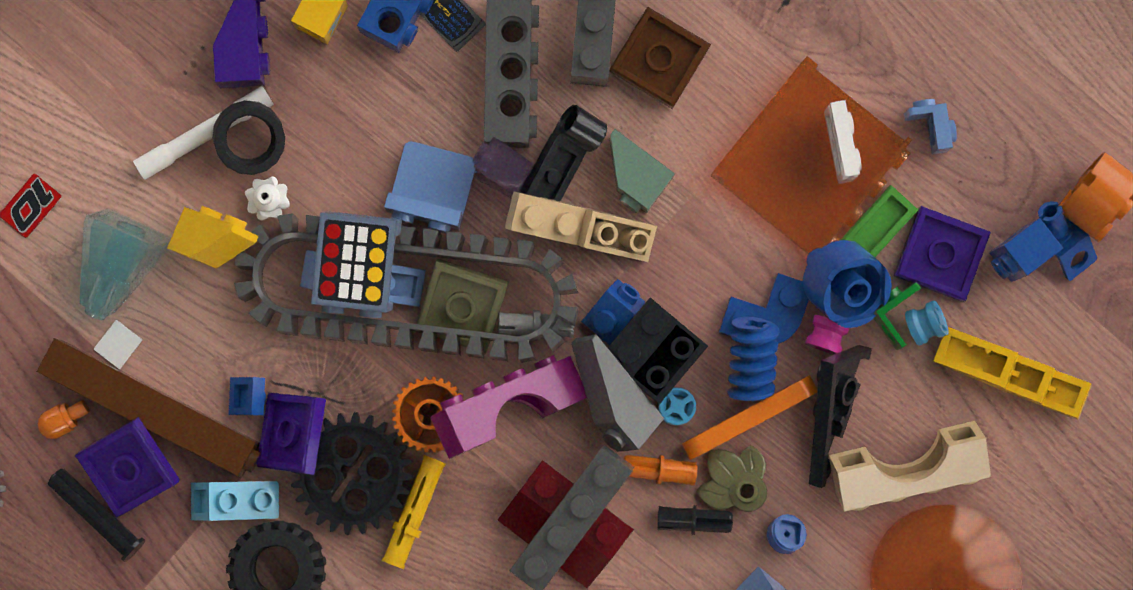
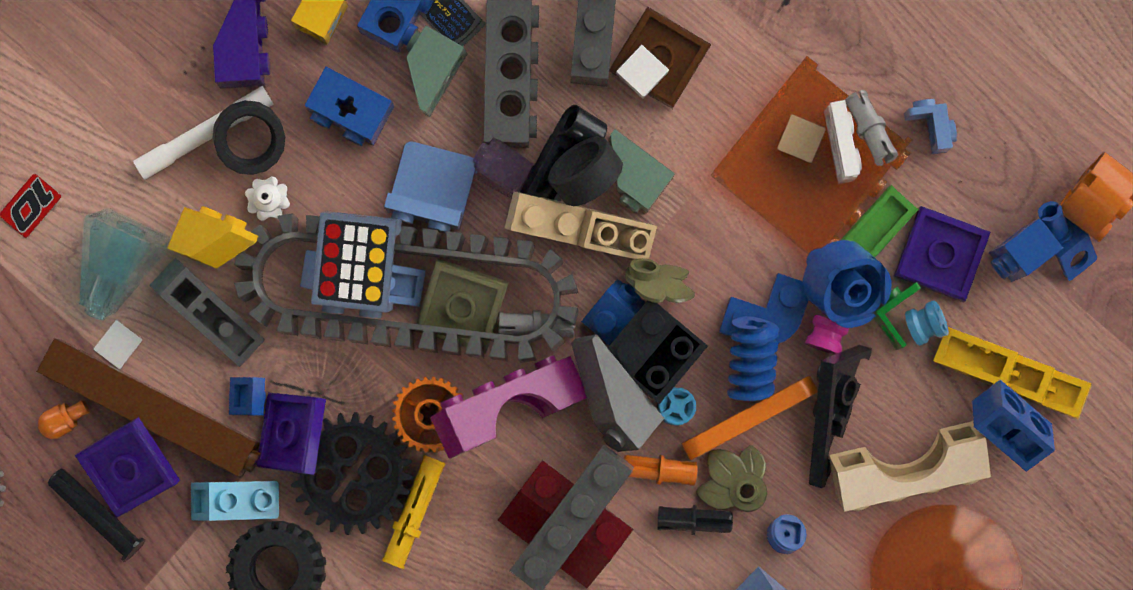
none -> dark grey slope [150,258,265,367]
none -> blue brick [304,66,394,146]
none -> sand green slope [406,25,468,117]
none -> black tyre [548,136,623,207]
none -> white tile [616,45,669,99]
none -> olive plate [625,258,695,303]
none -> tan tile [777,114,826,163]
none -> light grey pin [845,90,898,166]
none -> blue brick [972,379,1055,472]

